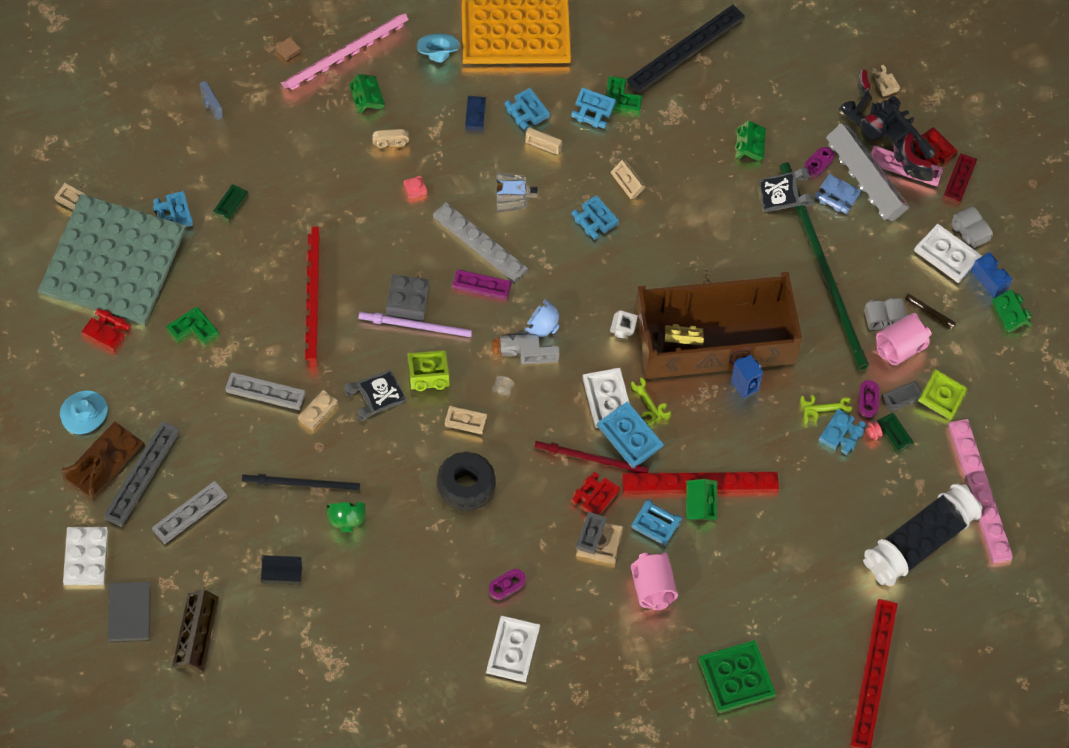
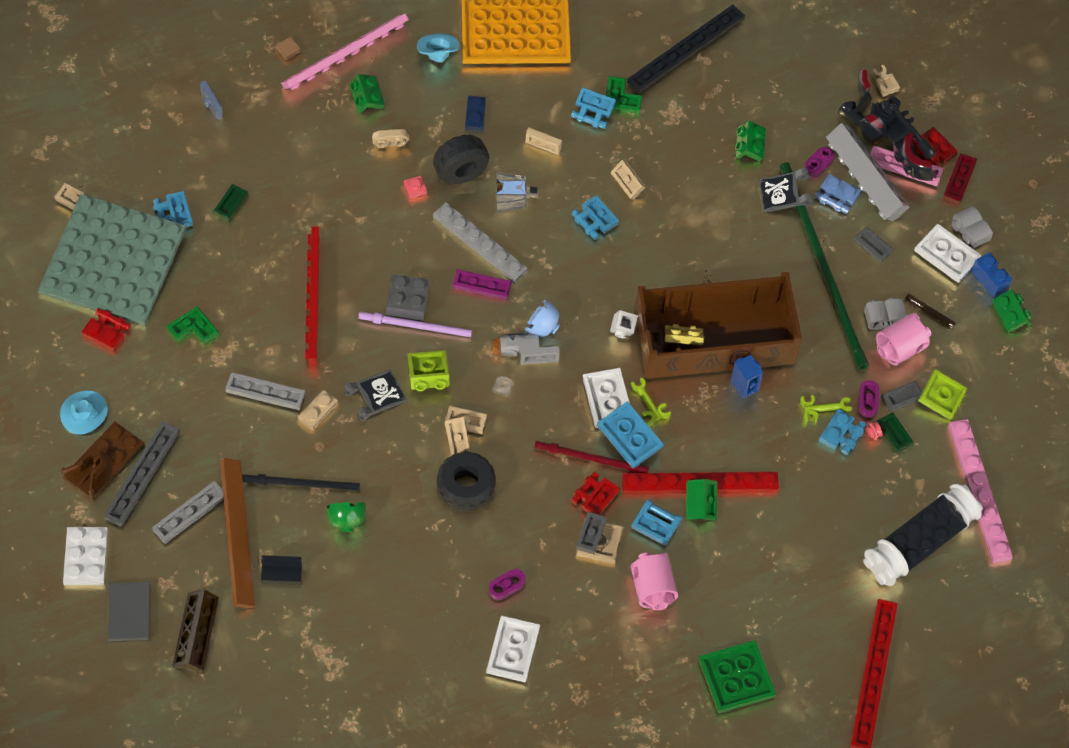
dark azure plate [504,88,550,131] -> none
none -> dark orange tile [220,458,255,609]
none -> black tyre [433,134,490,185]
none -> tan plate [445,417,471,456]
none -> dark grey tile [853,227,894,264]

